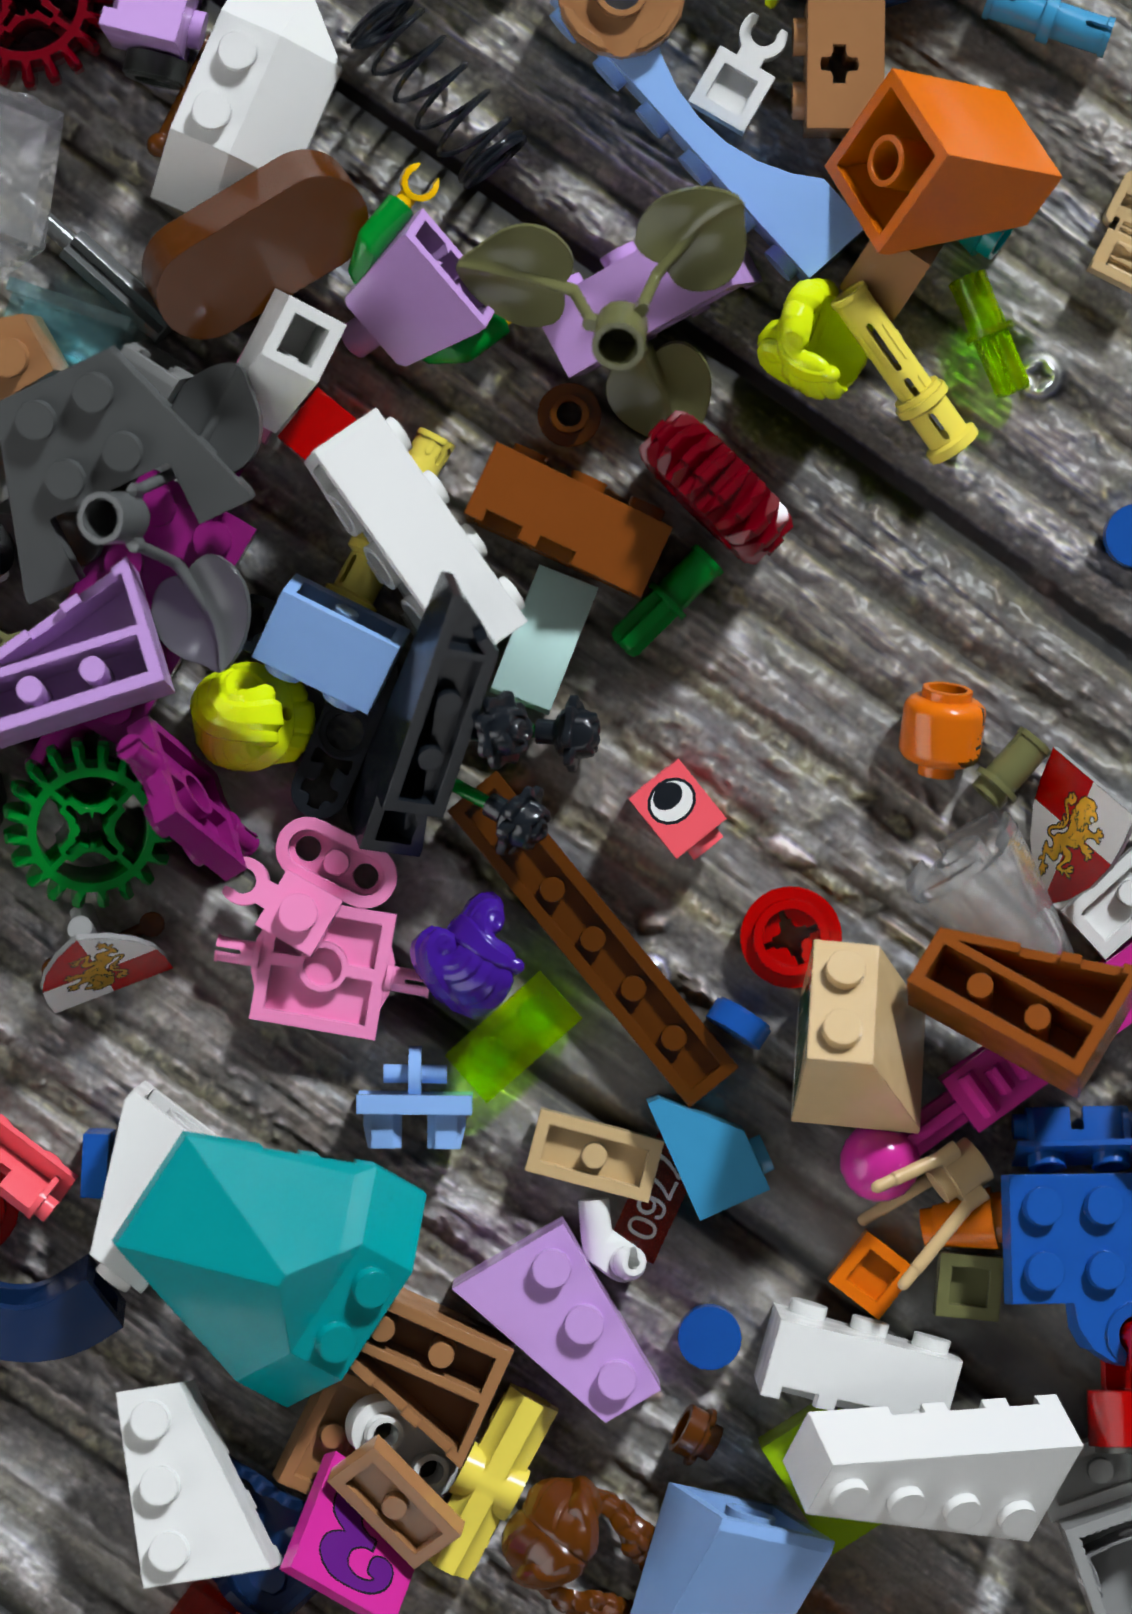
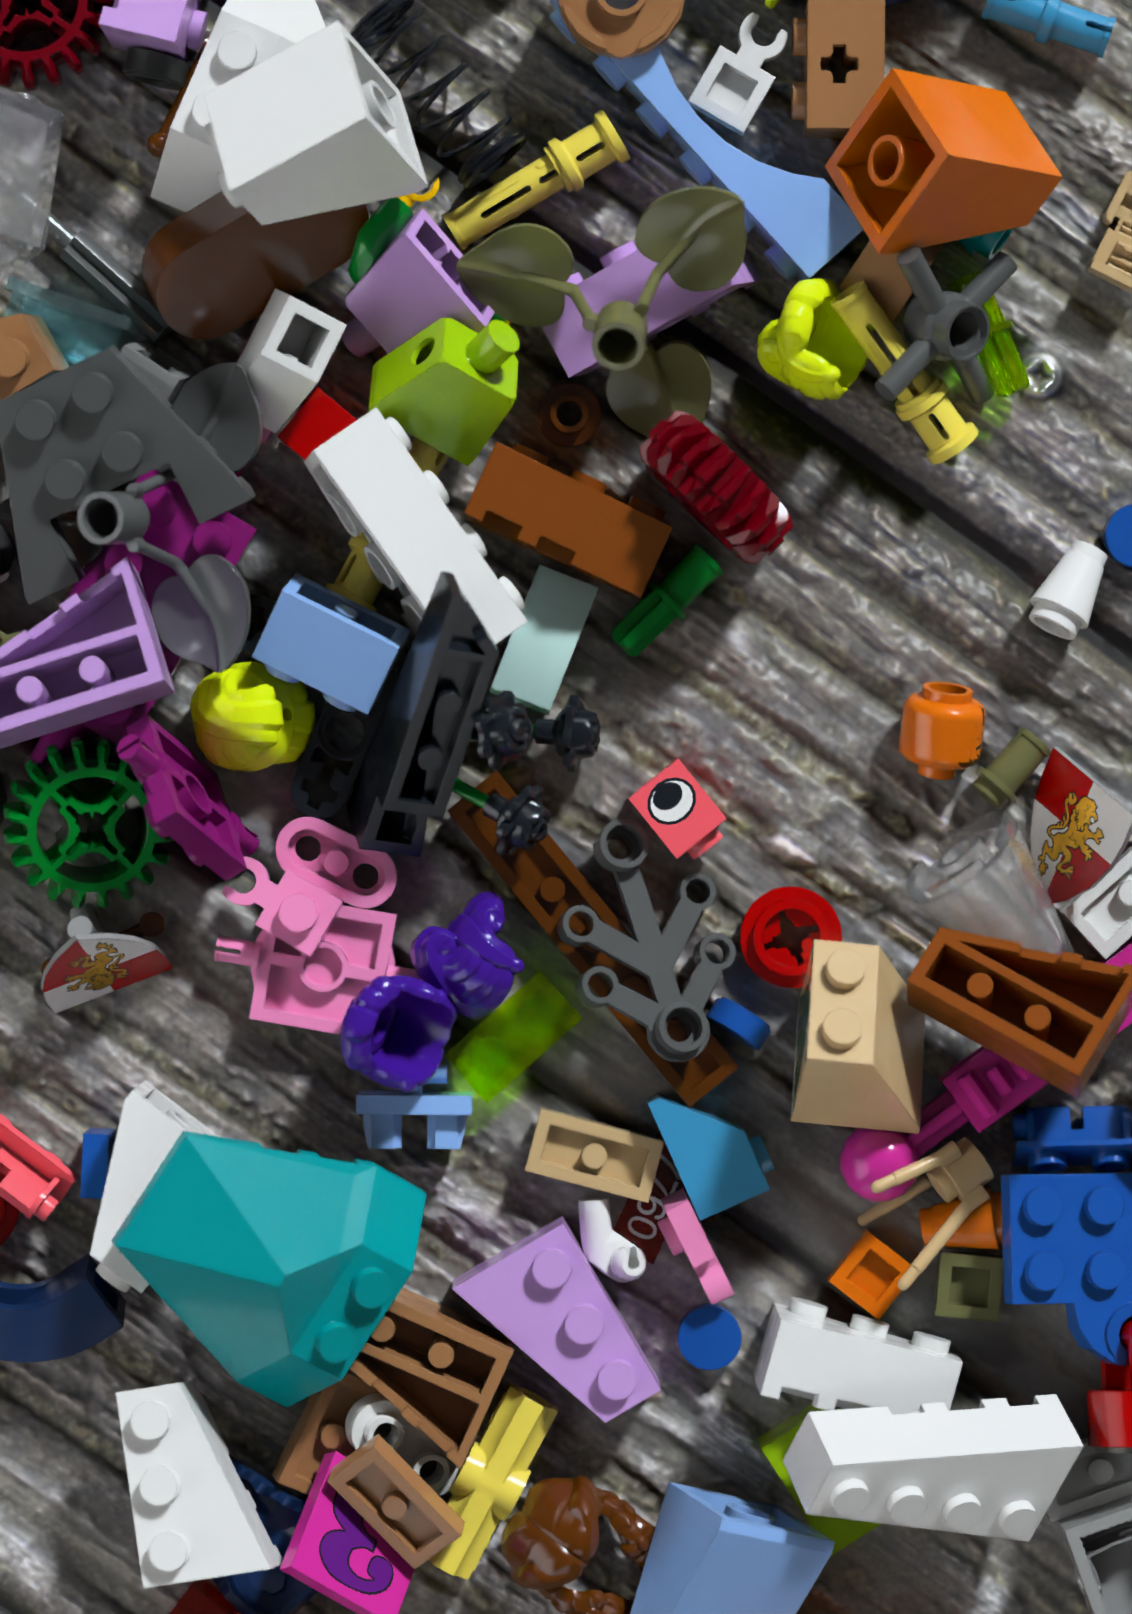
reddish brown plate [669,1404,724,1466] -> none
none -> white slope [204,21,428,225]
none -> dark purple hair [340,976,457,1093]
none -> lime torso [368,318,520,466]
none -> light yellow pin [441,110,631,250]
none -> dark grey plant [557,818,736,1062]
none -> bright pink plate [657,1188,735,1305]
none -> dark grey bar [875,246,1017,404]
none -> white cone [1029,540,1108,640]

